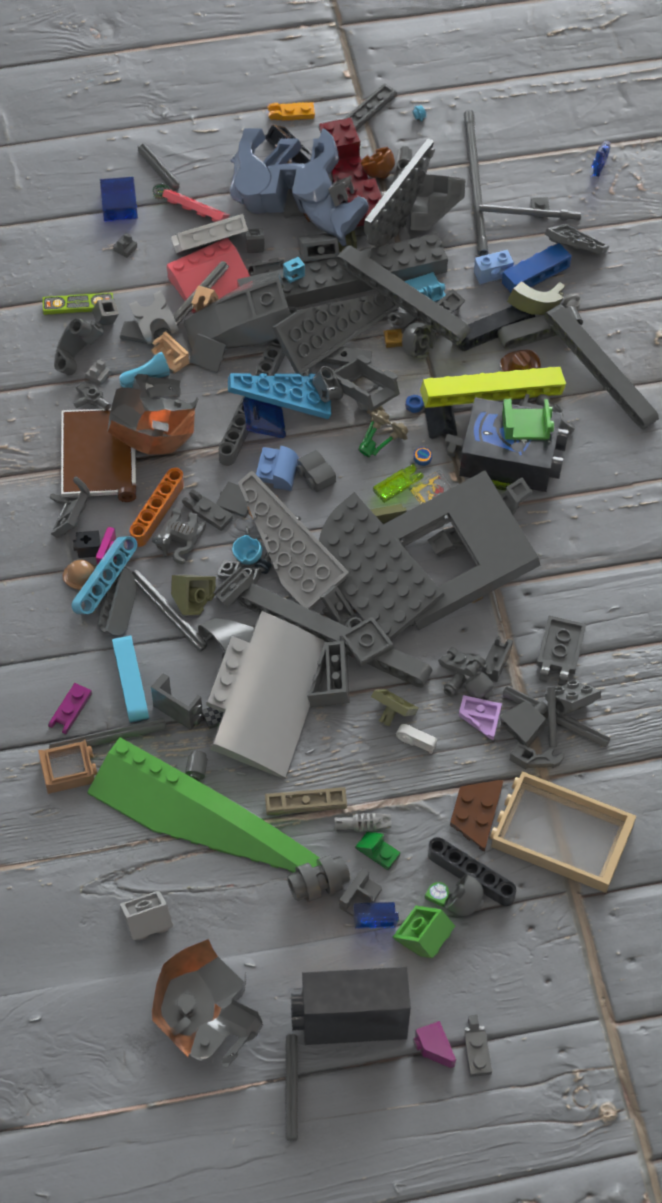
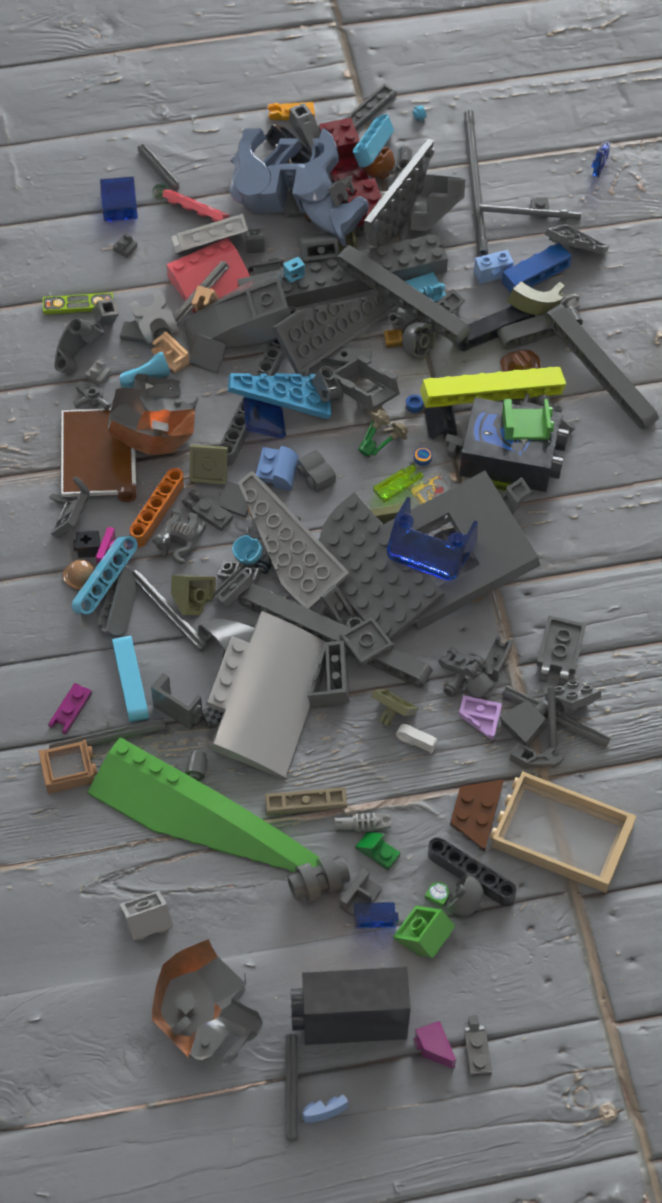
none -> olive tile [189,444,228,485]
none -> dark grey slope [289,103,321,153]
none -> light blue slope [303,1095,348,1123]
none -> medium azure beam [353,114,394,167]
none -> clear blue windscreen [387,497,478,580]

